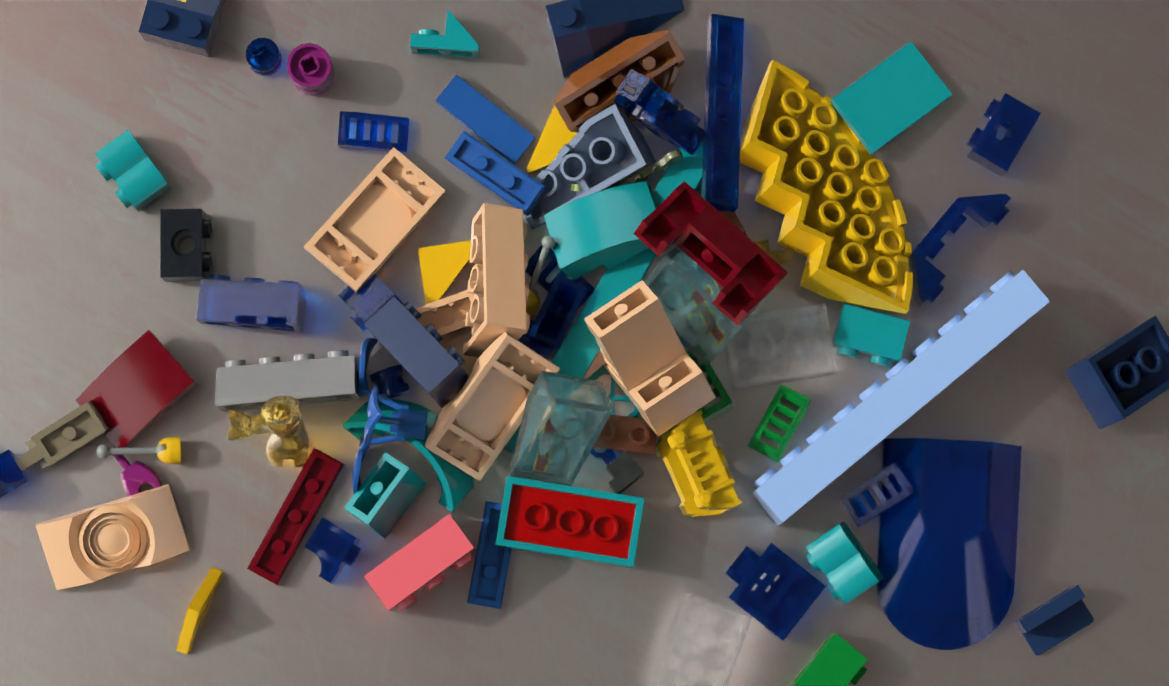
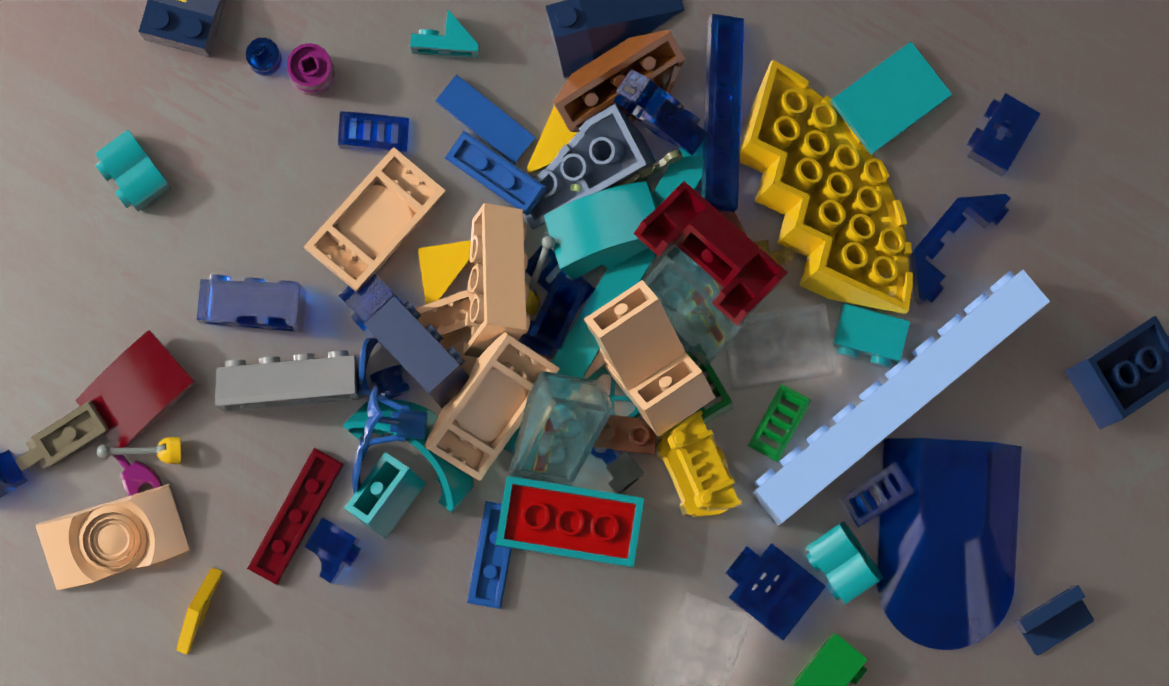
black brick [160,209,212,282] -> none
clear yellow piece [227,396,309,467] -> none
coral brick [364,514,476,613] -> none

